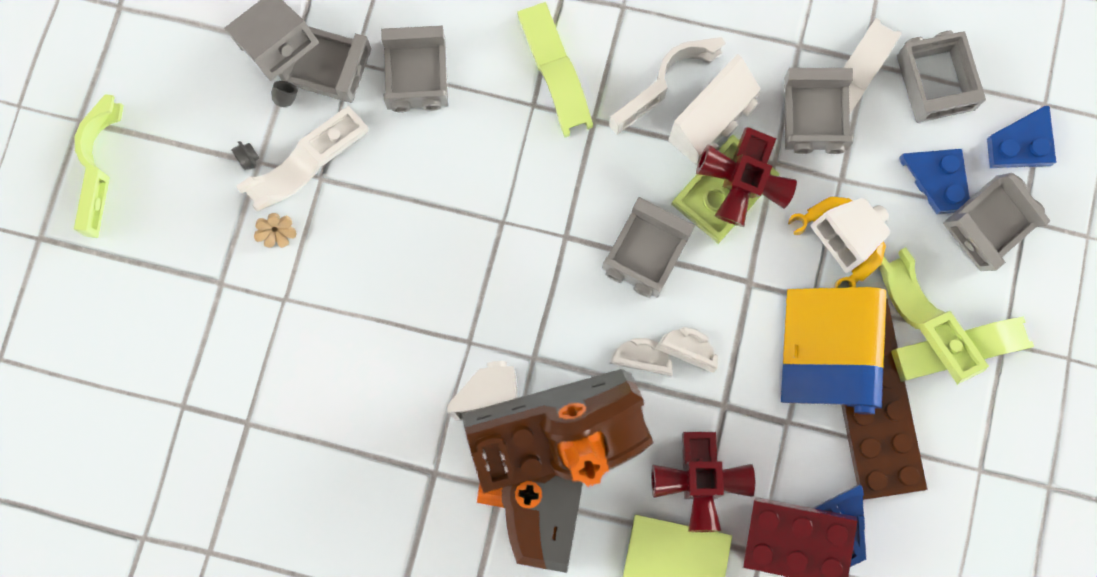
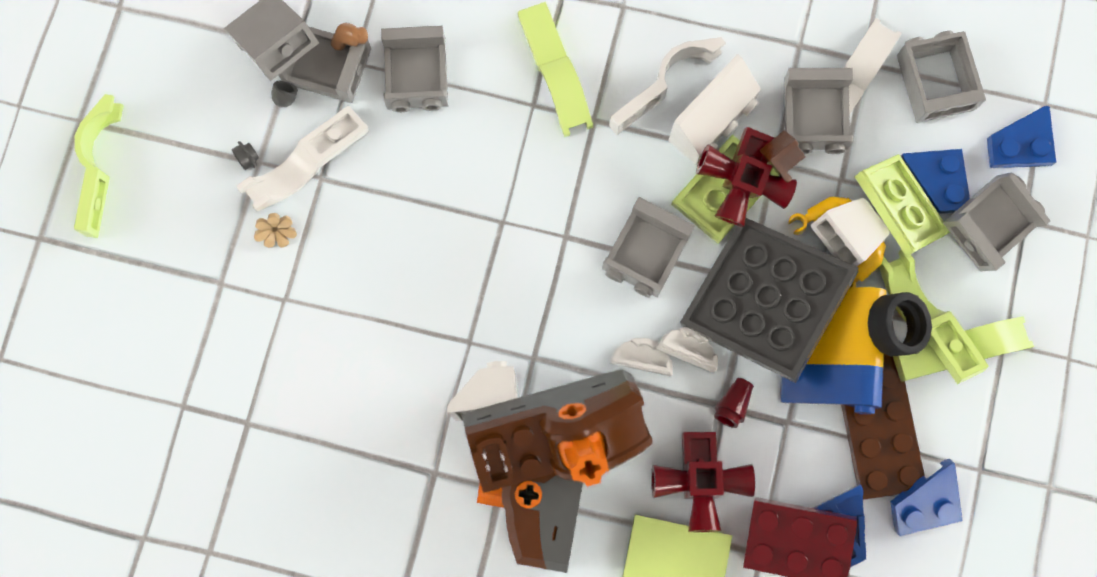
none -> medium nougat arm [331,23,368,50]
none -> dark grey plate [680,218,858,383]
none -> dark red cone [714,378,754,428]
none -> reddish brown panel [759,130,806,183]
none -> yellowish green tile [854,154,950,257]
none -> black tyre [867,292,932,357]
none -> wing [890,458,963,536]

